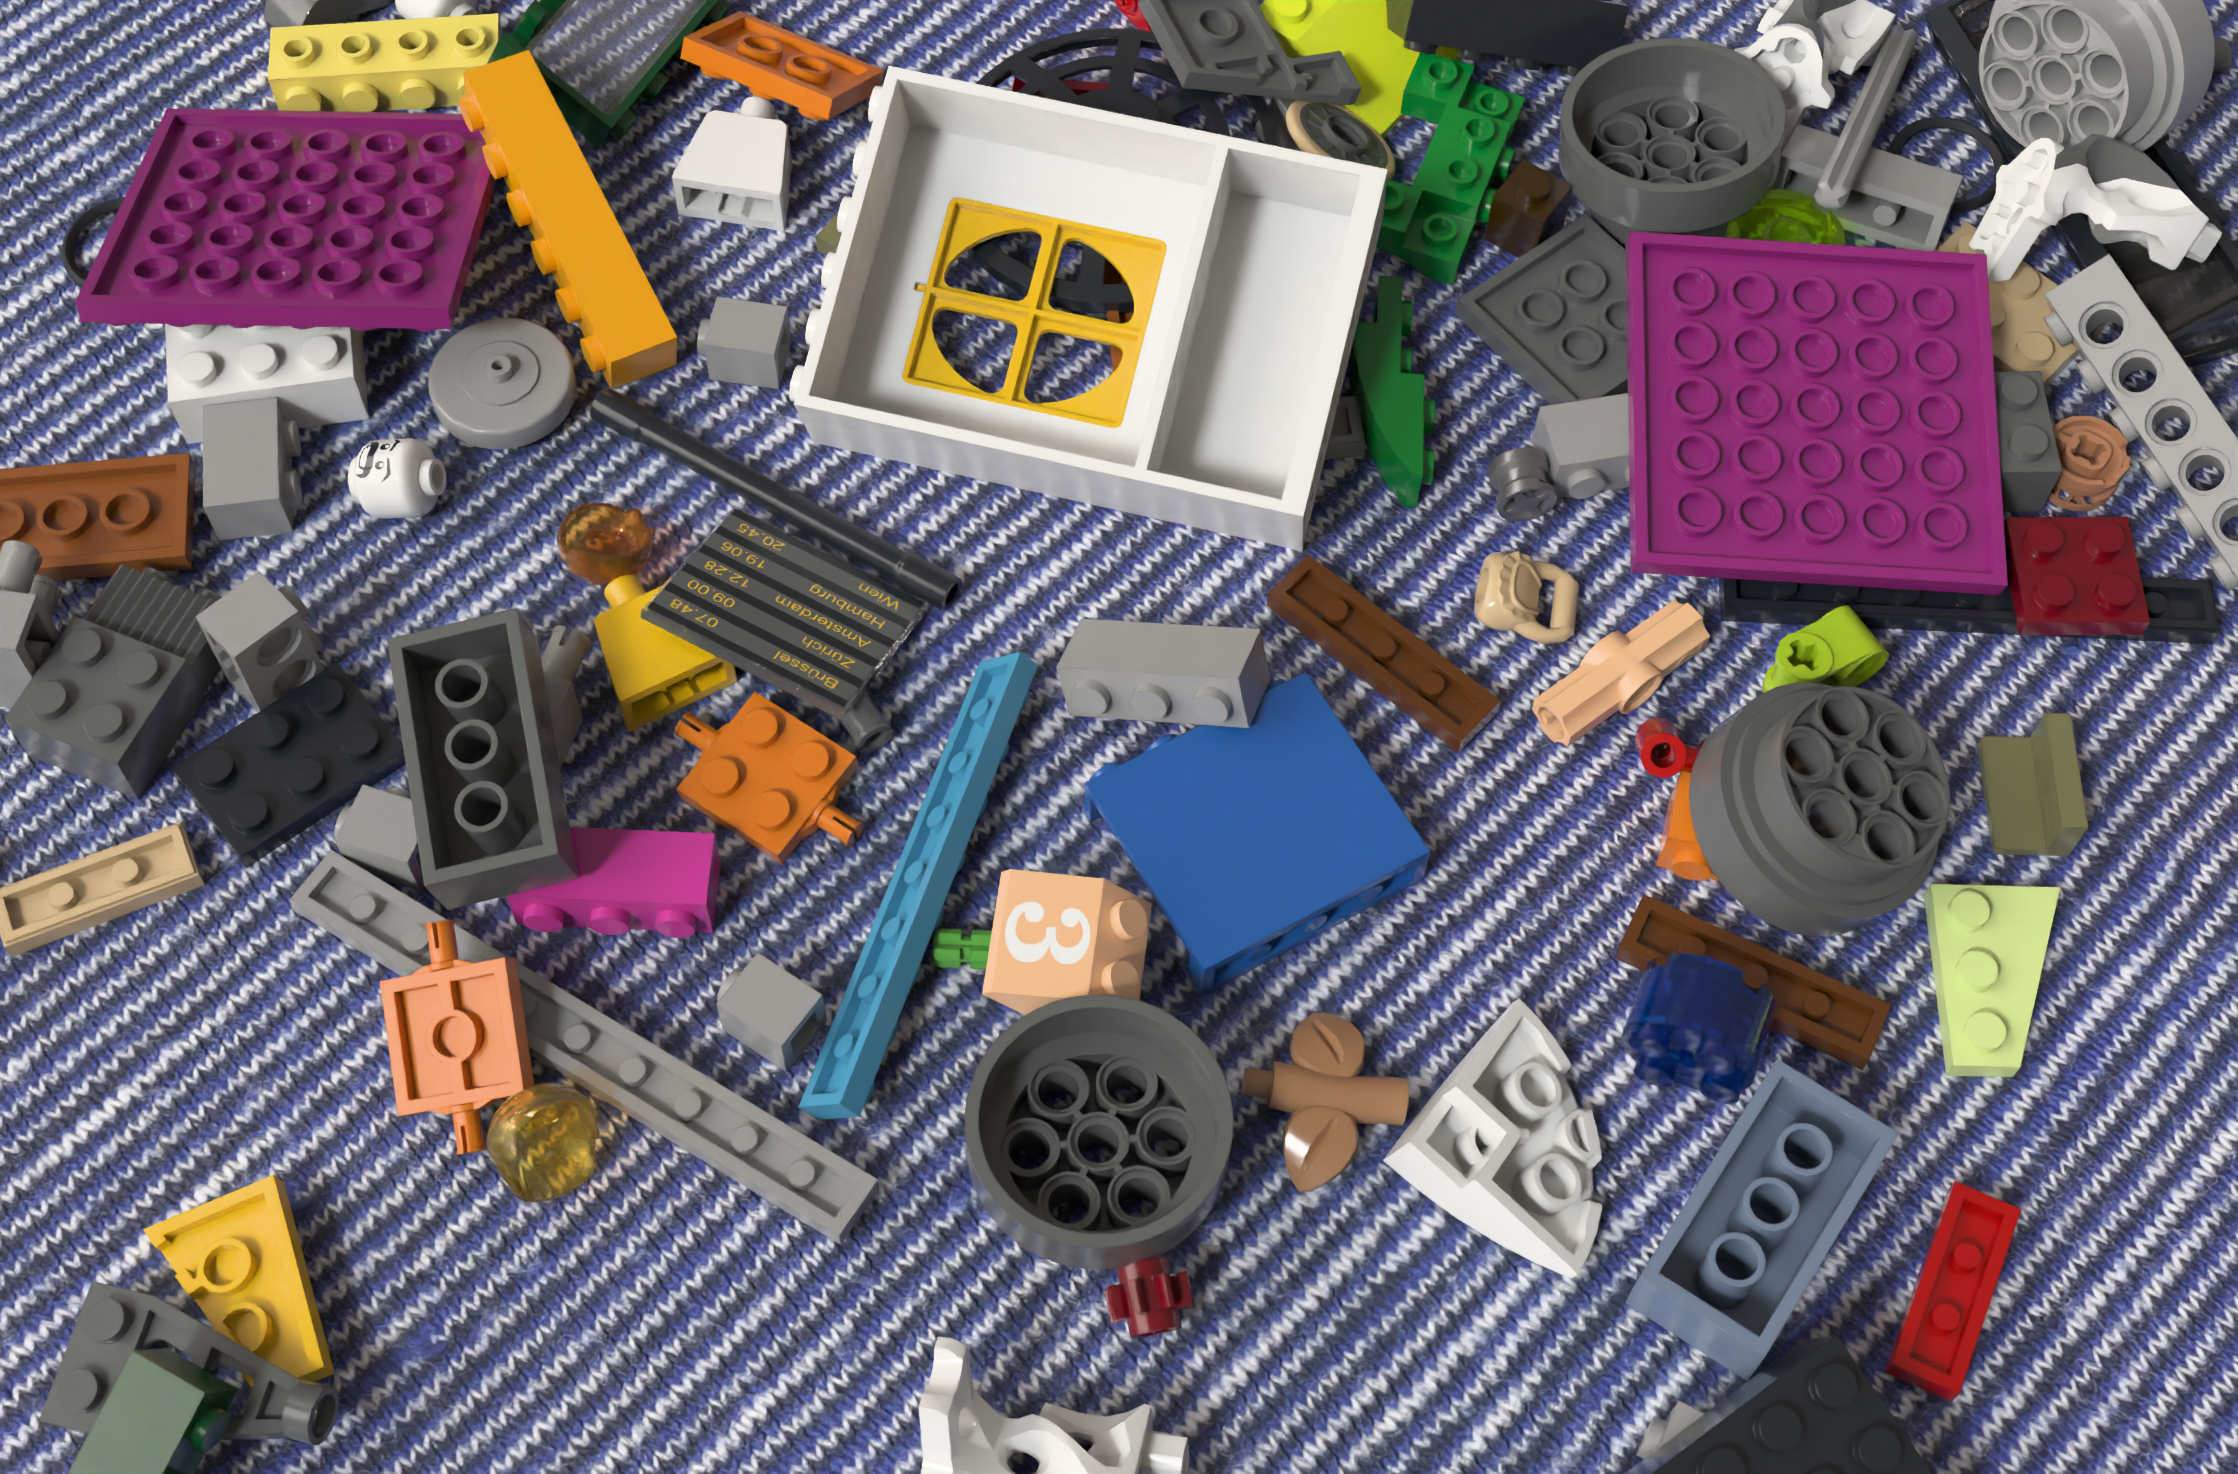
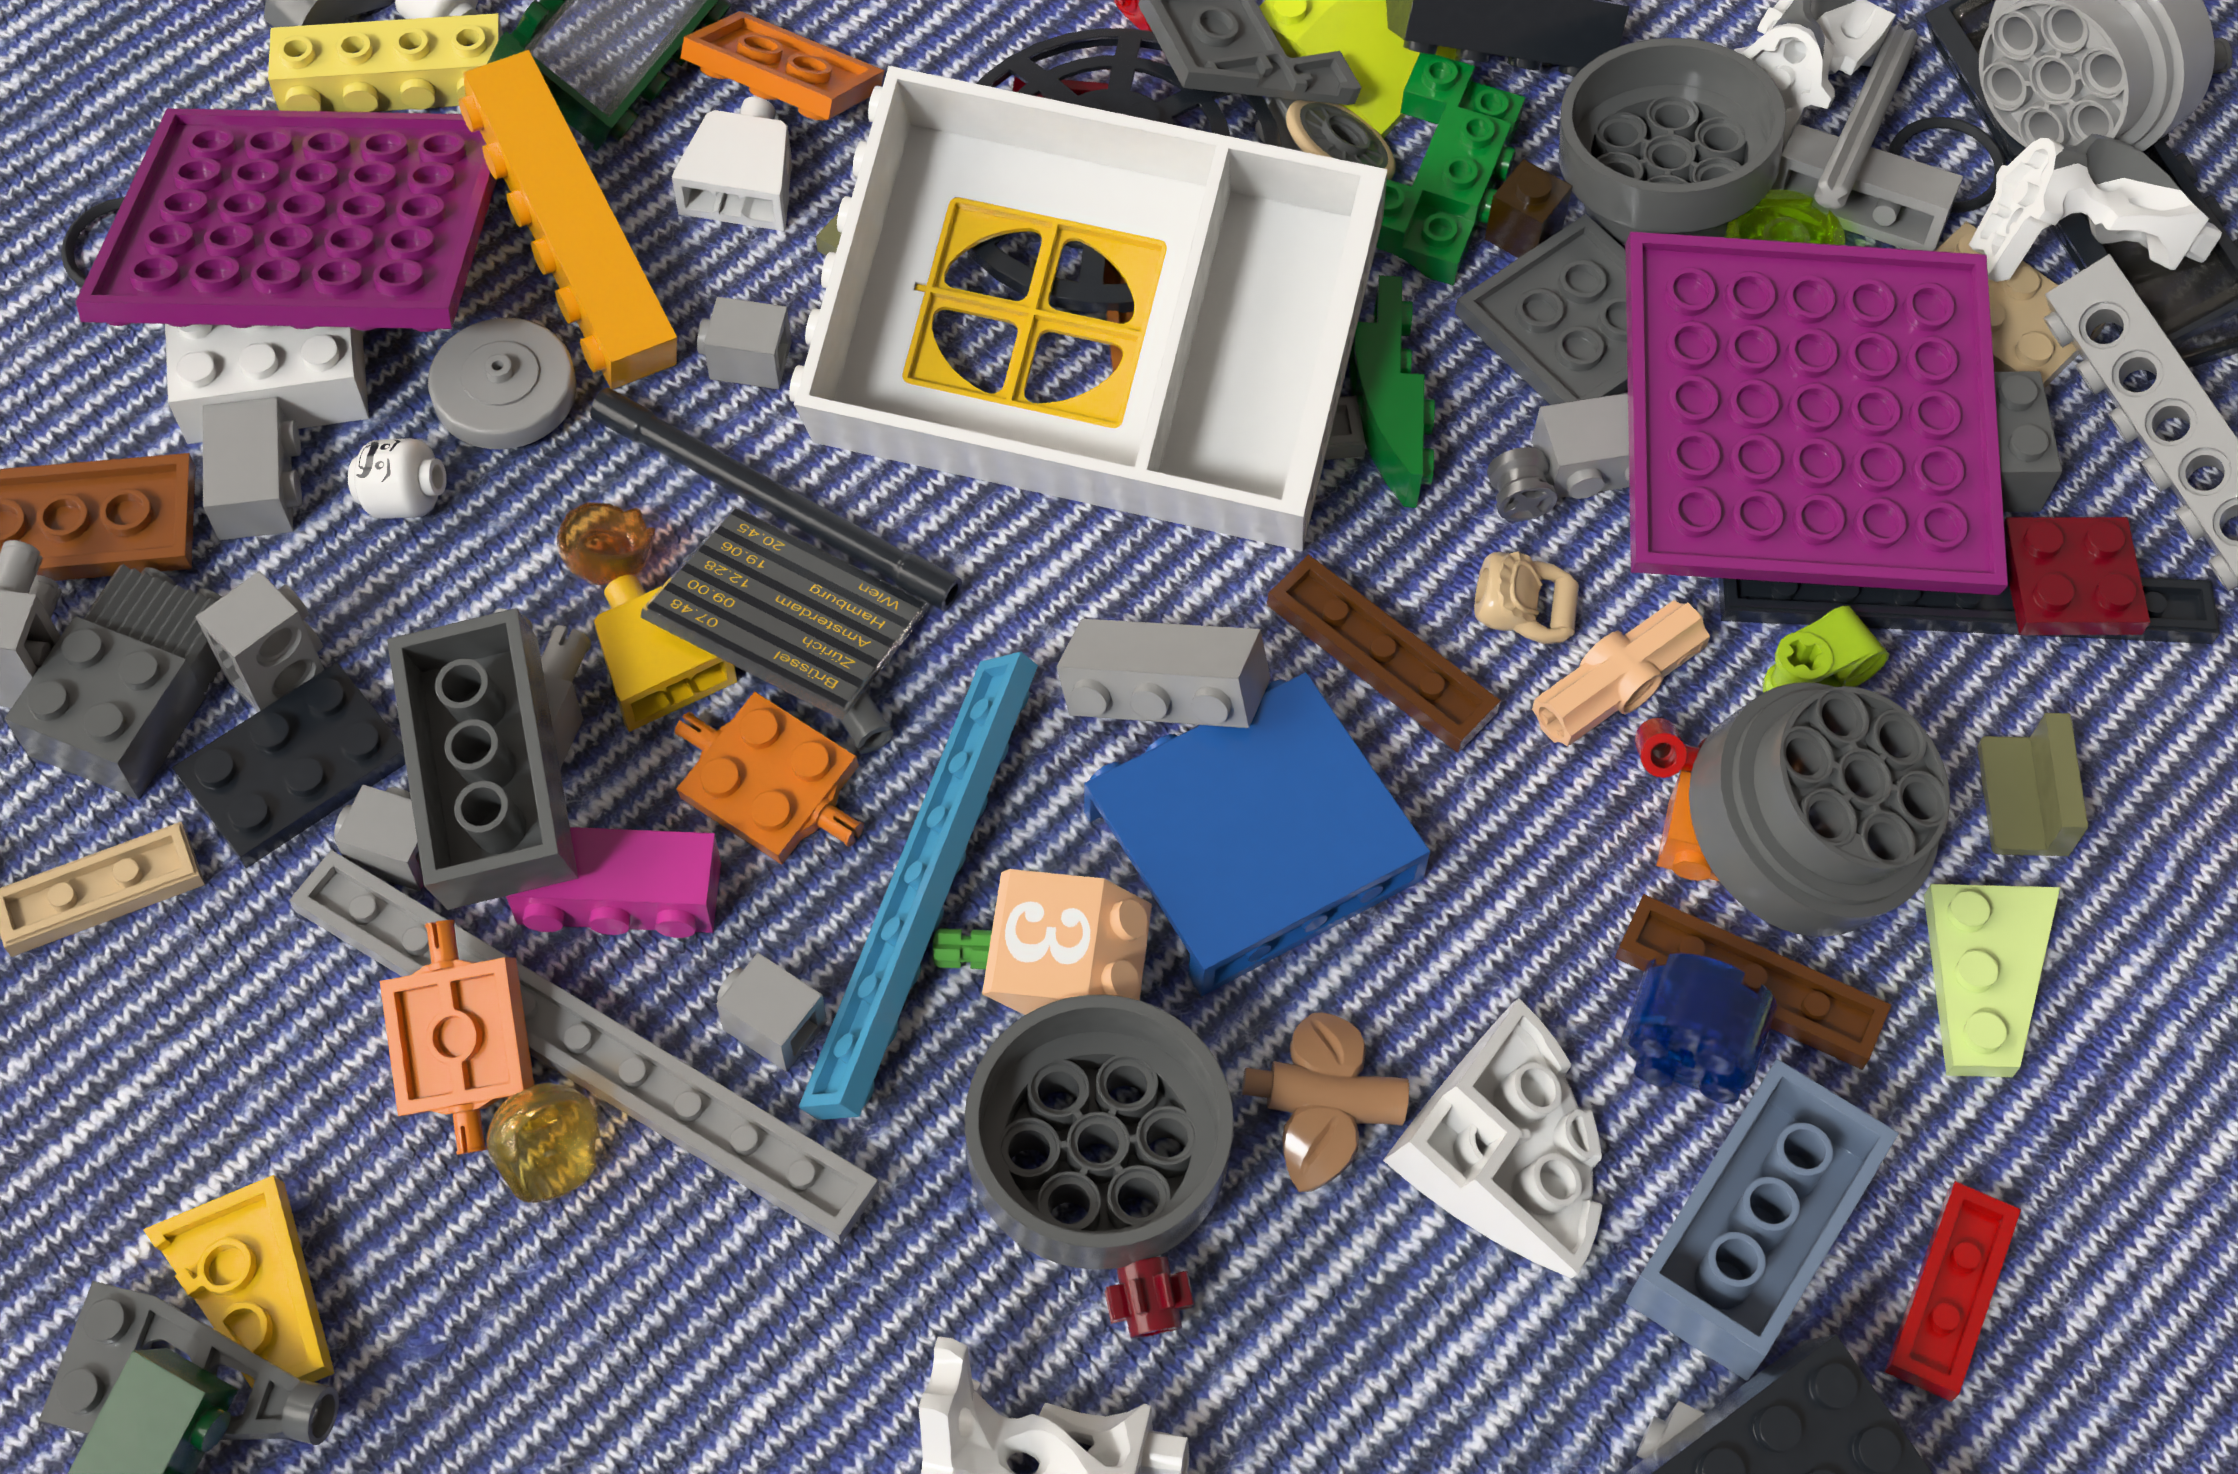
nougat wheel [2048,416,2131,511] -> none

